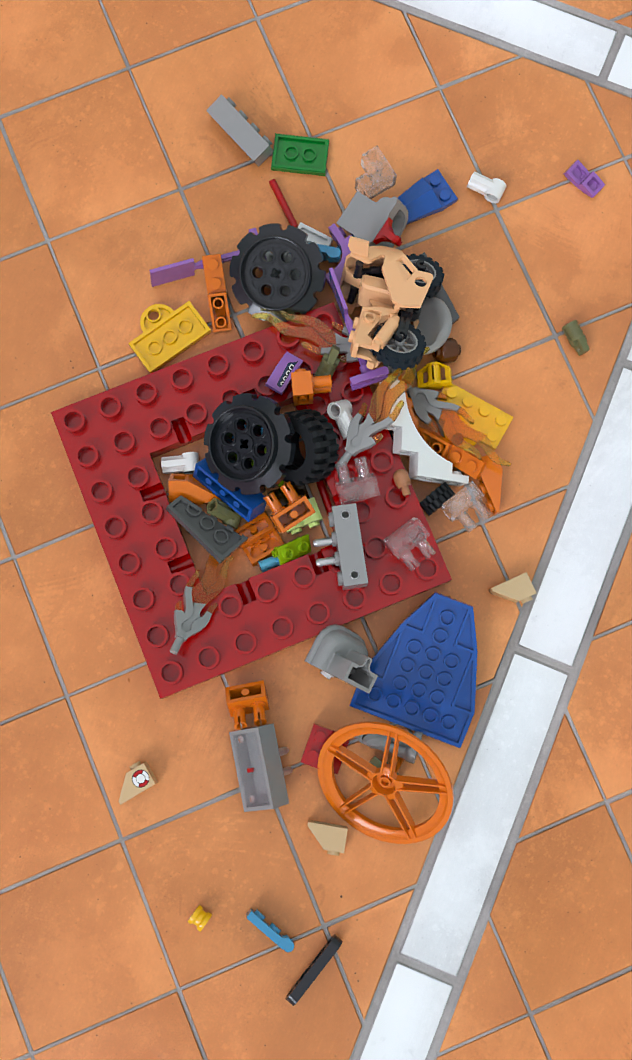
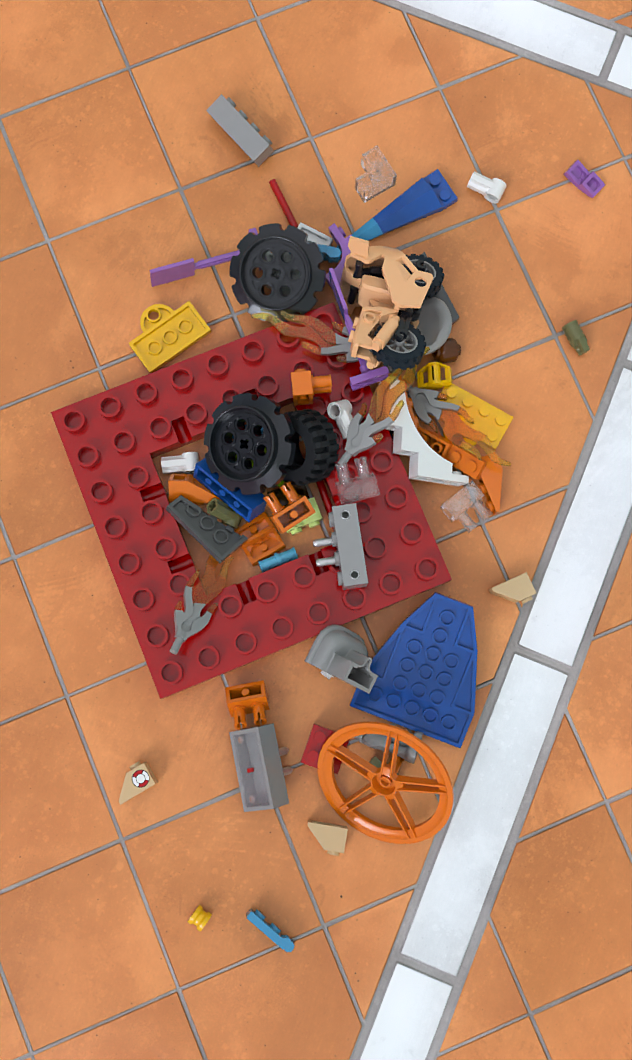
orange slope [202,253,232,332] -> none
medium lavender slope [265,351,303,395] -> none
green tile [271,133,329,176] -> none
lime hinge [271,534,311,565] -> none
black beam [285,934,343,1006] -> none
olive hinge [315,345,340,379] -> none
light grey piece [336,191,408,248] -> none
clear brick [383,517,436,571] -> none
nougat cylinder [393,469,411,496] -> none
black tyre [420,482,455,516] -> none

